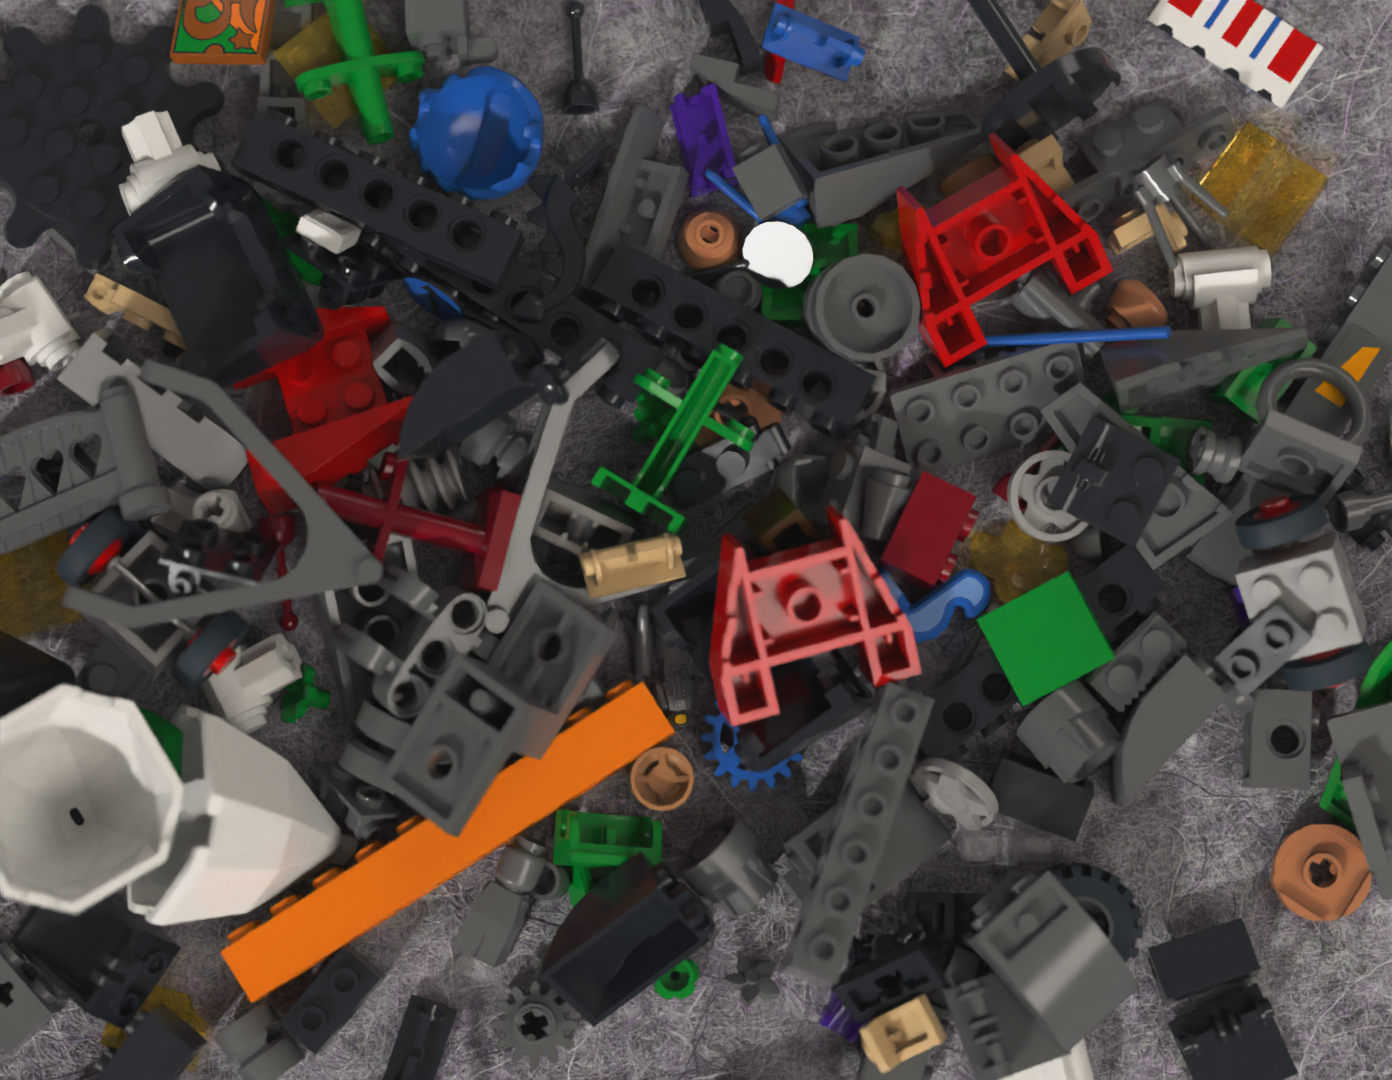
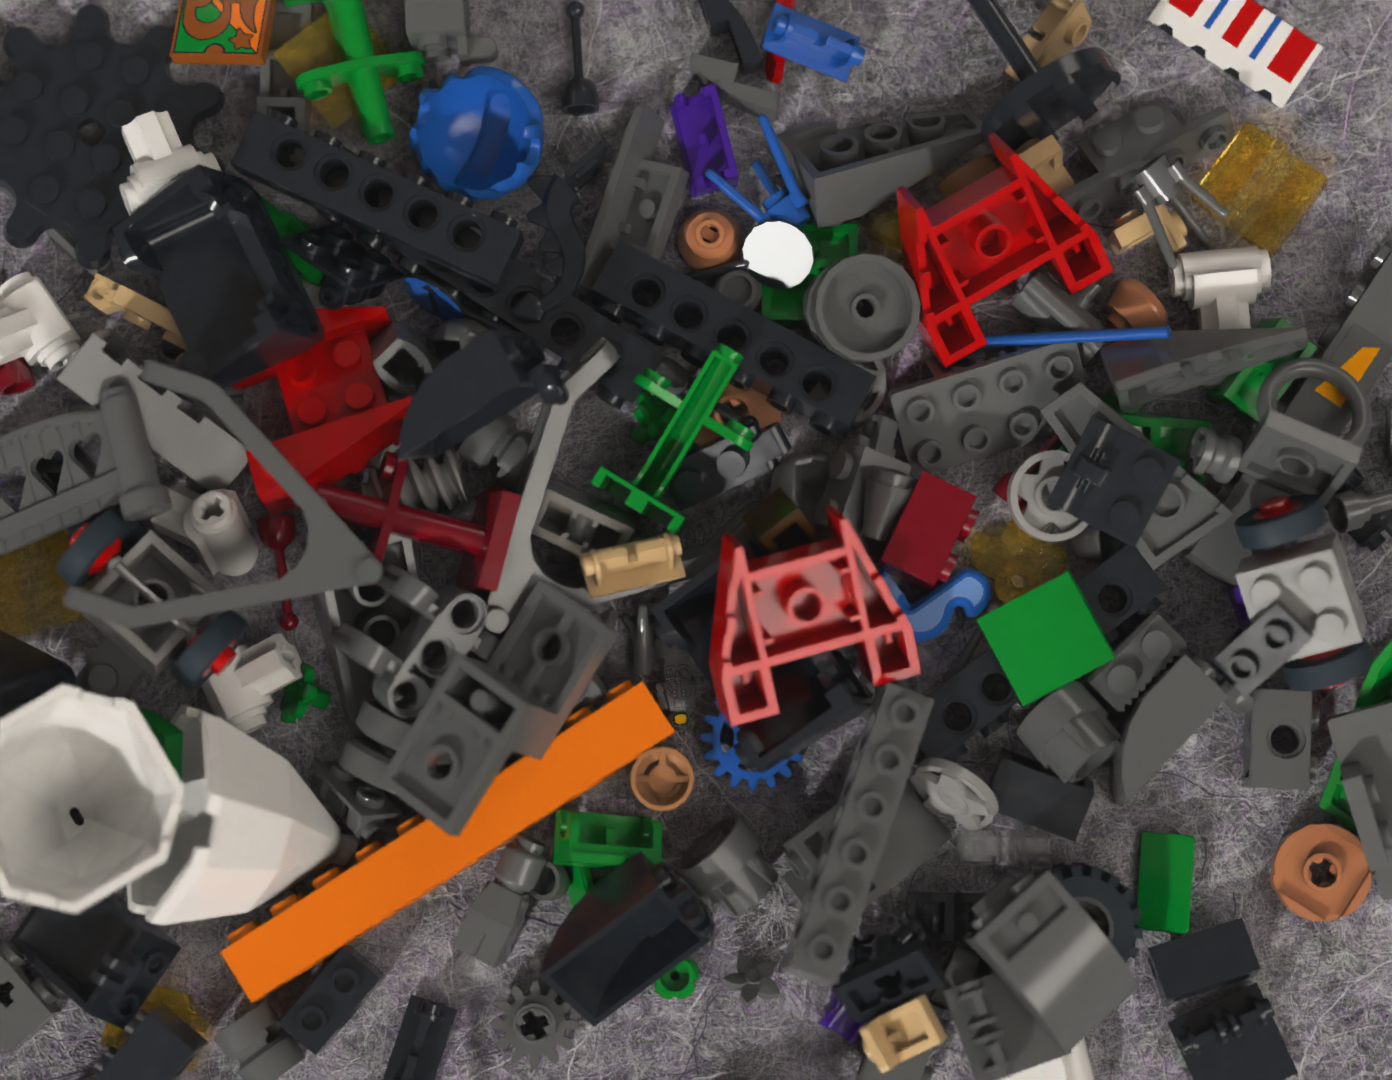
black hinge [159,519,281,597] -> none
white tile [295,209,362,254] -> none
dark grey brick [732,141,809,220] -> none
none -> green slope [1136,832,1195,934]

